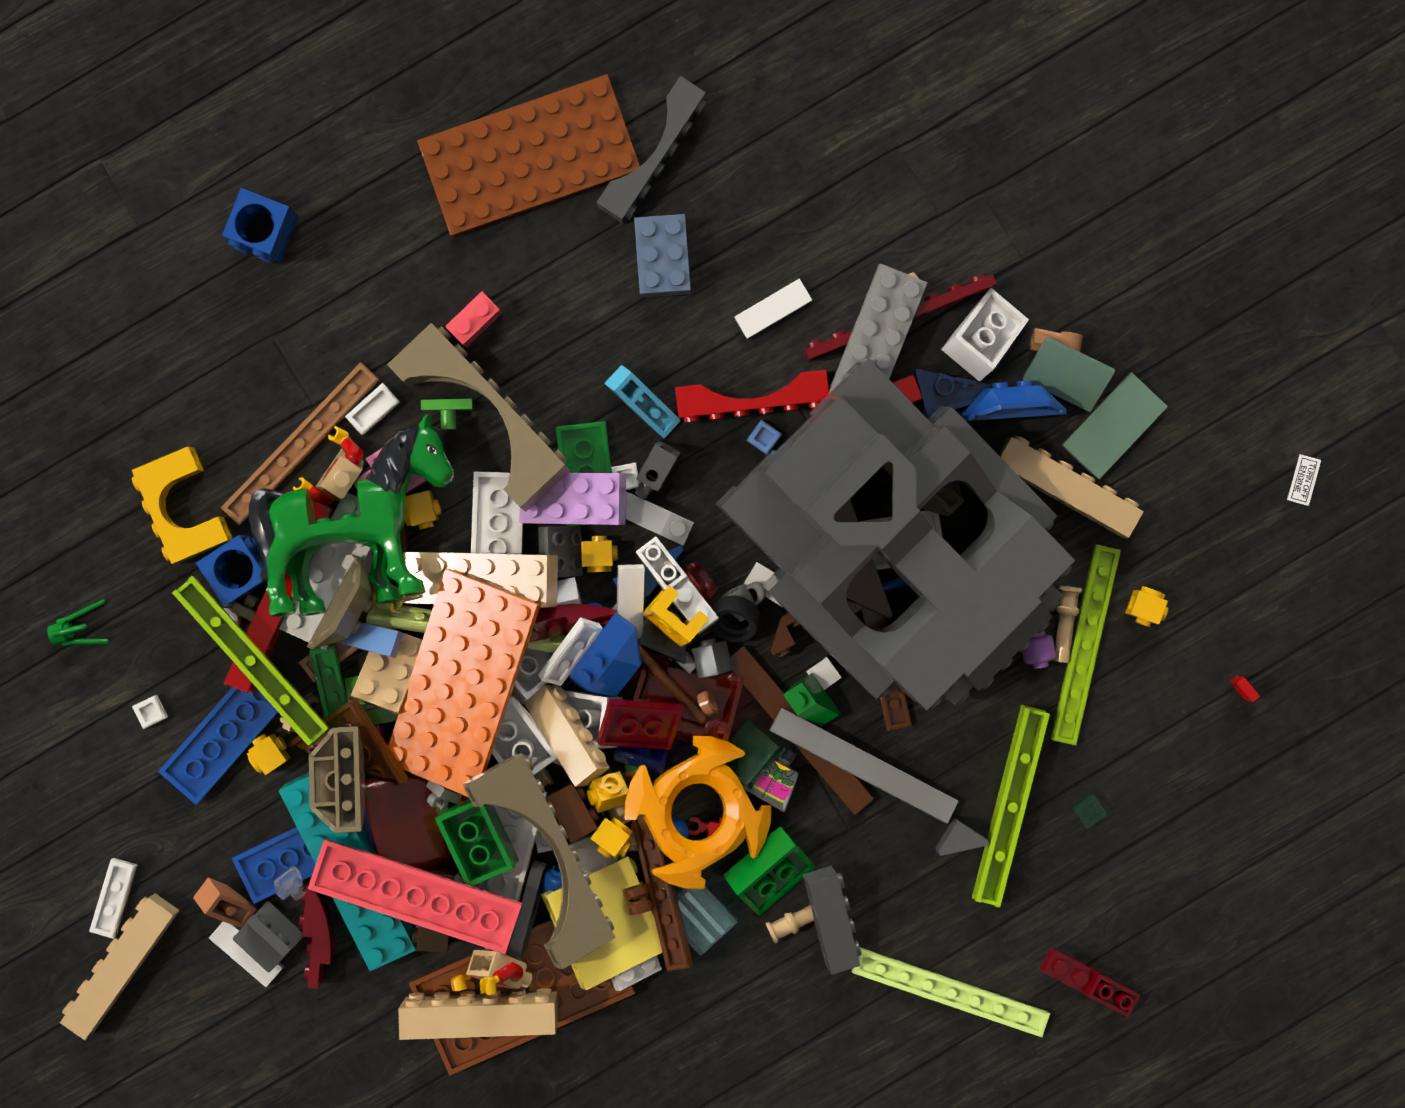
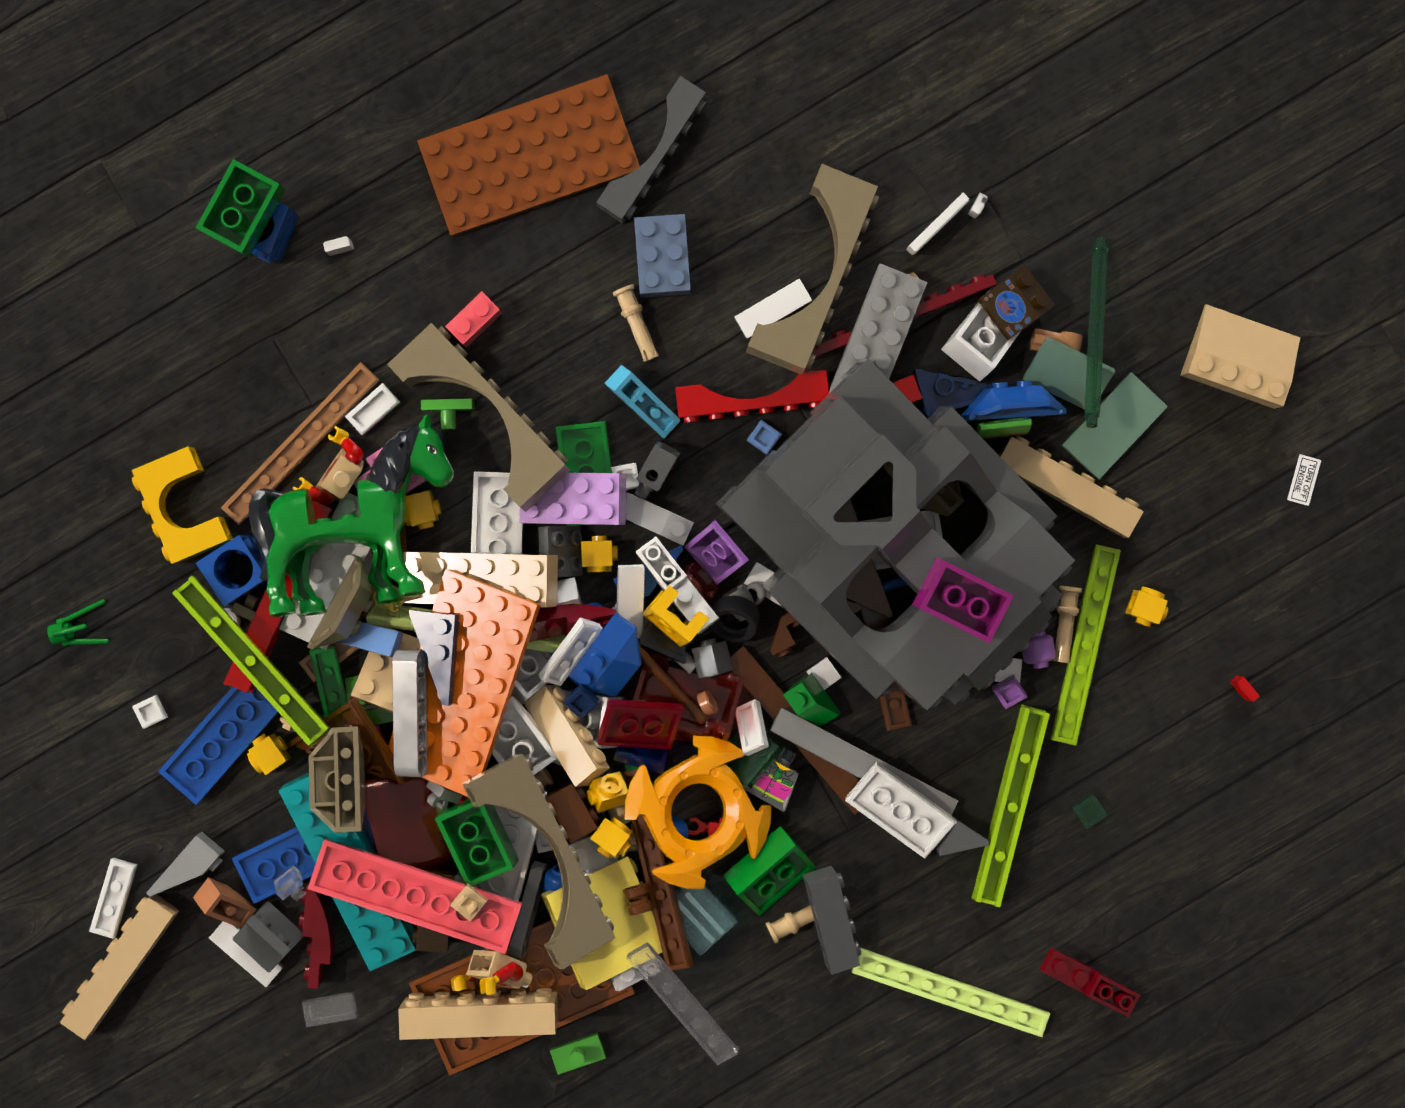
none -> light grey slope [146,832,225,896]
none -> green brick [196,159,285,258]
none -> clear tile [302,992,358,1027]
none -> white tile [323,236,354,256]
none -> light grey beam [393,650,427,777]
none -> wing [409,610,459,706]
none -> tan tile [450,883,488,922]
none -> bright green tile [550,1032,606,1075]
none -> dark blue tile [563,684,600,719]
none -> tan pin [613,284,659,362]
none -> clear tile [627,942,738,1065]
none -> medium lavender slope [684,520,749,585]
none -> white tile [735,699,769,756]
none -> dark tan arch [746,164,879,375]
none -> white tile [845,761,957,859]
none -> white tile [906,193,969,255]
none -> magenta brick [912,557,1014,644]
none -> white tile [967,192,988,218]
none -> bright green slope [975,417,1032,439]
none -> dark brown slope [978,265,1055,341]
none -> medium lavender tile [992,675,1027,709]
none -> white tile [994,658,1022,683]
none -> clear green piece [1084,237,1108,428]
none -> tan slope [1180,304,1300,409]

